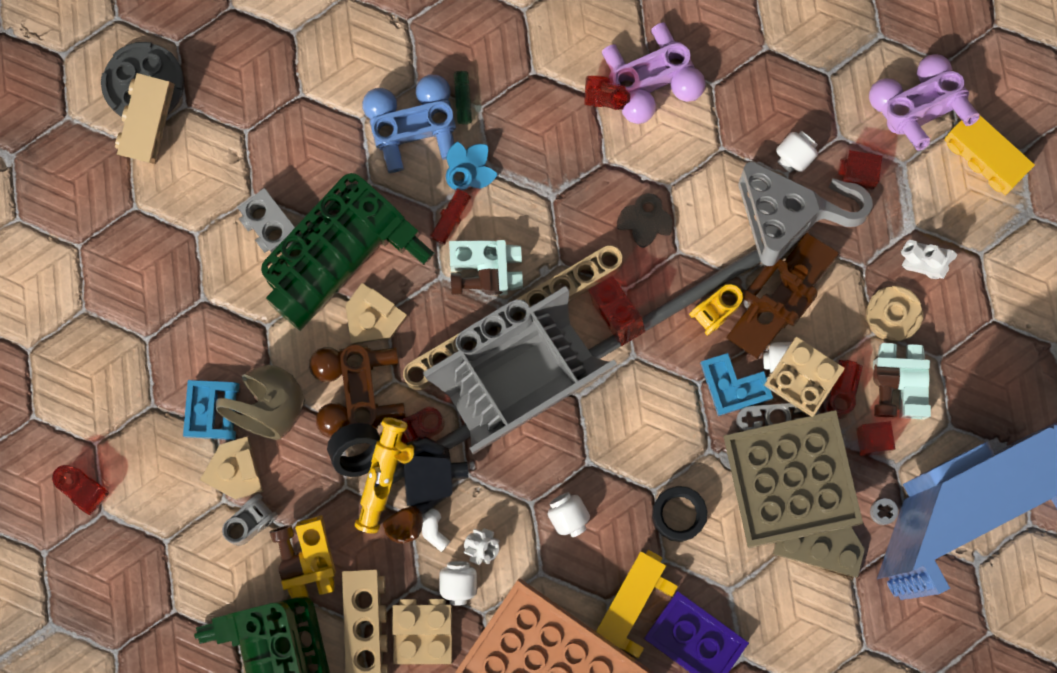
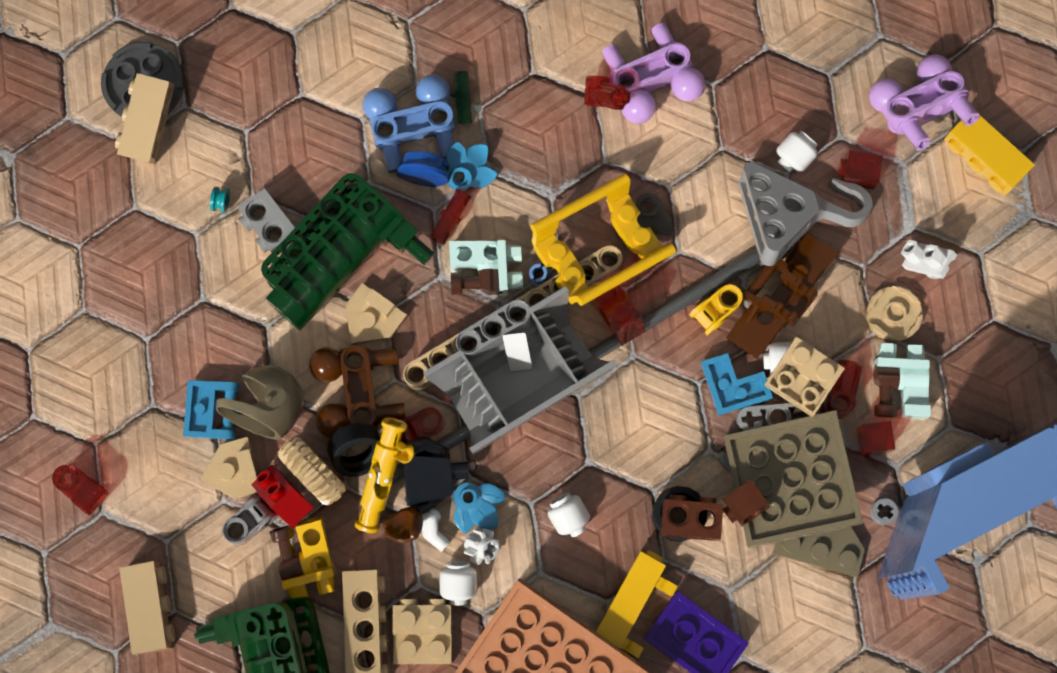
none -> tan brick [119,561,175,655]
none -> teal bush [210,186,230,213]
none -> red brick [251,464,313,528]
none -> tan gear [278,436,346,506]
none -> blue hat [396,151,449,188]
none -> dark azure plate [453,482,506,534]
none -> white sticker [503,333,532,372]
none -> medium blue pin [529,264,552,286]
none -> yellow piece [530,173,676,306]
none -> copper brick [660,495,723,541]
none -> copper brick [723,479,770,527]

